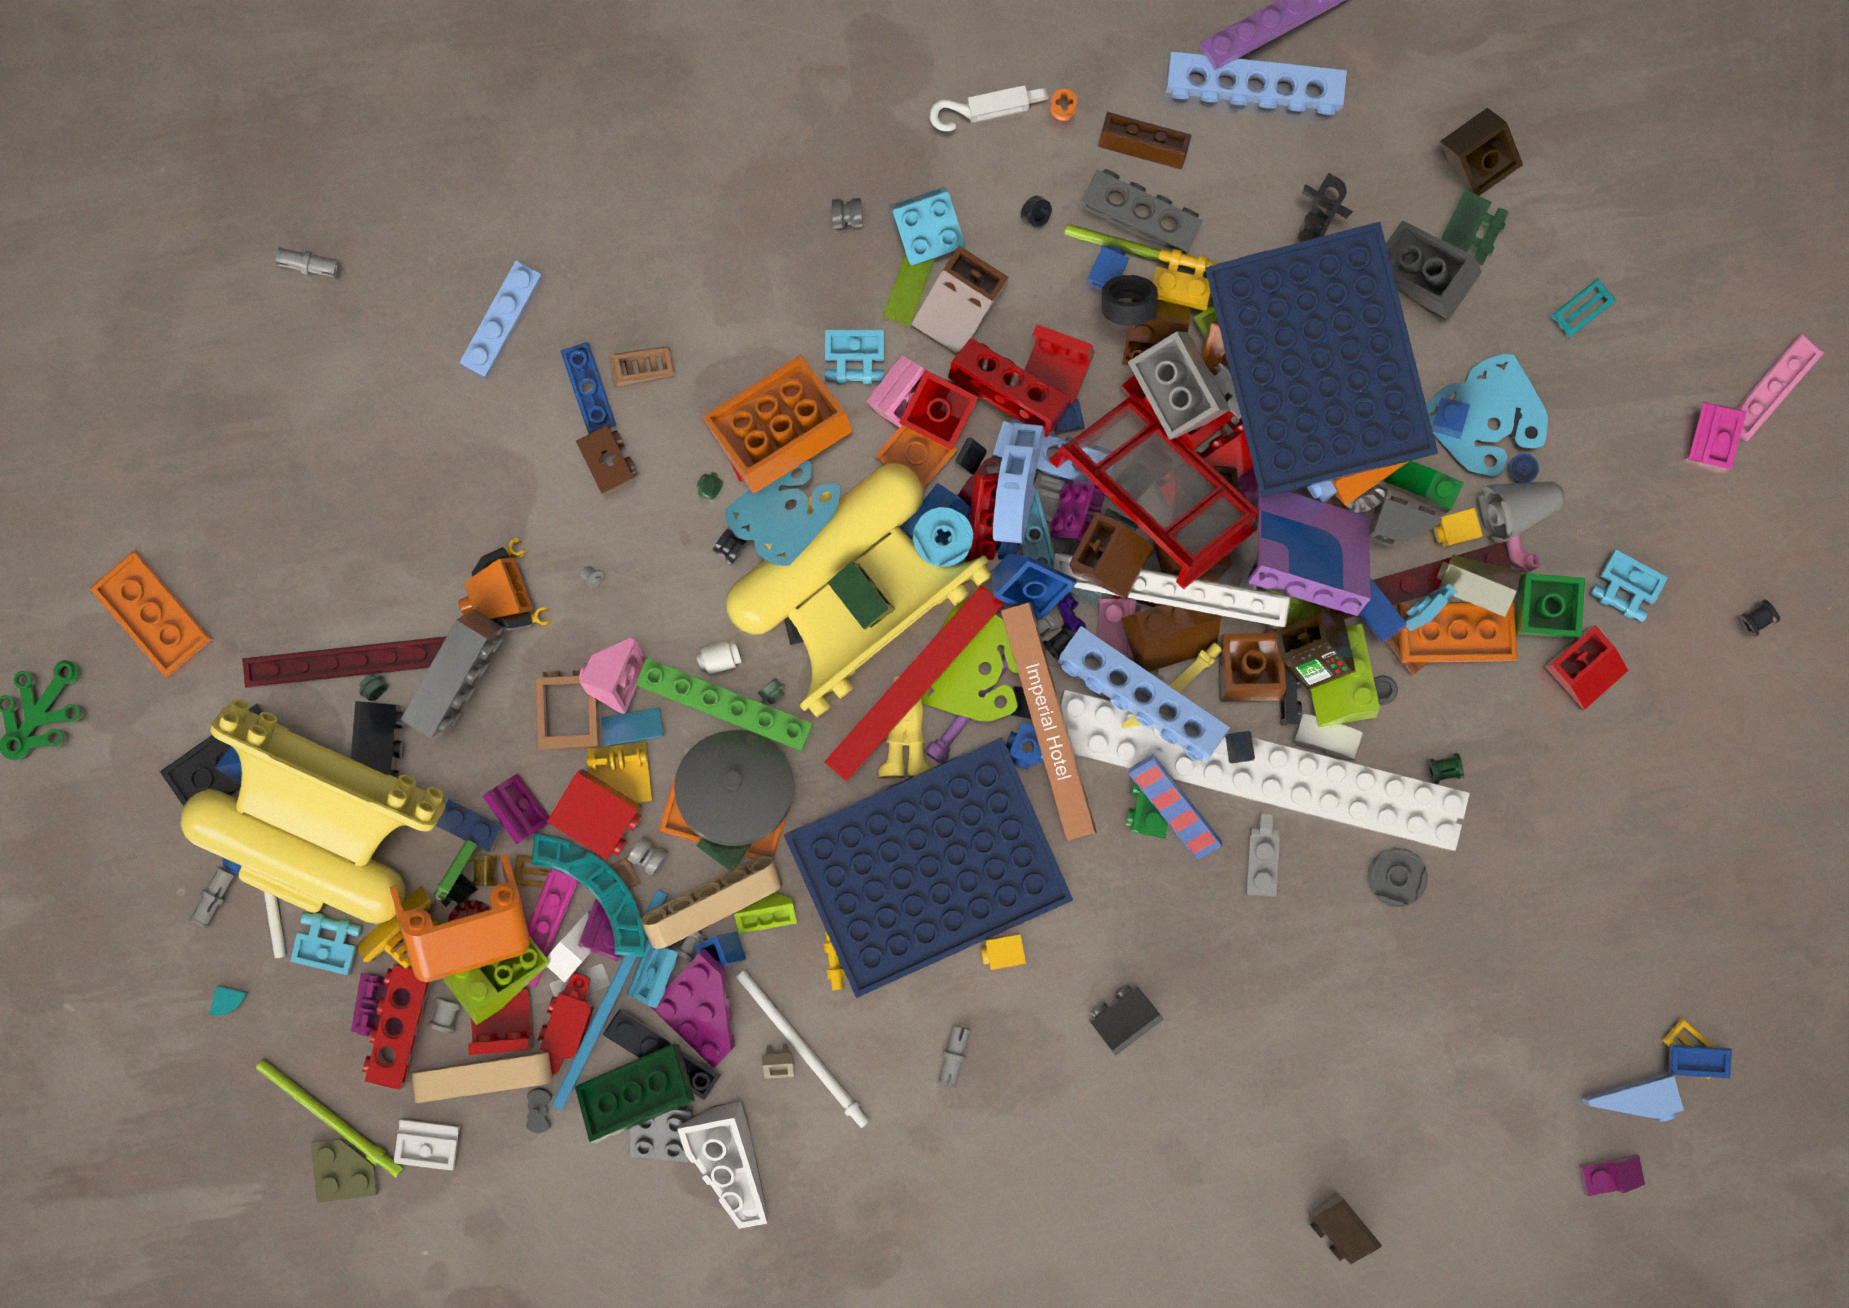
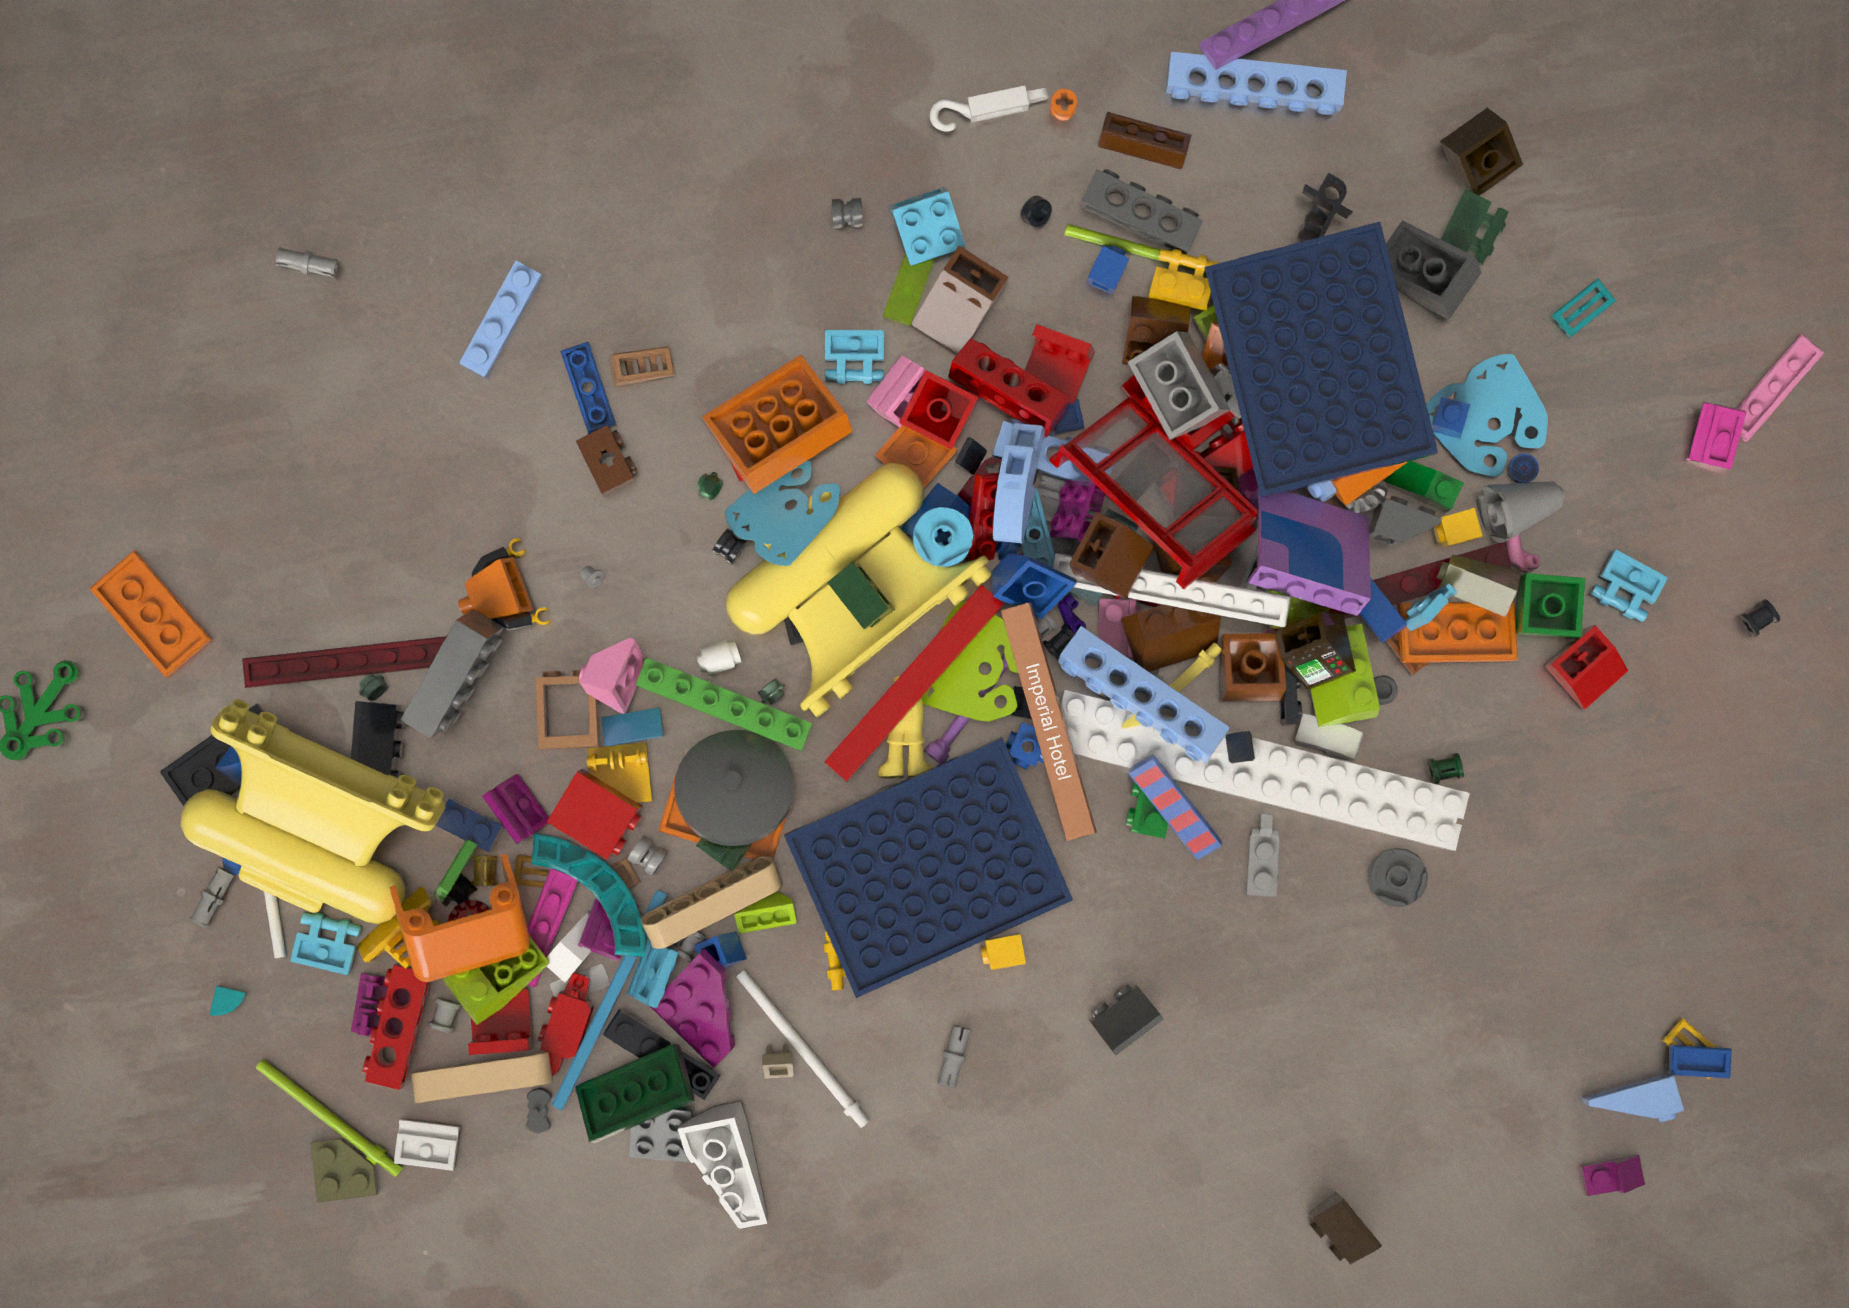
black tyre [1102,275,1158,326] -> none

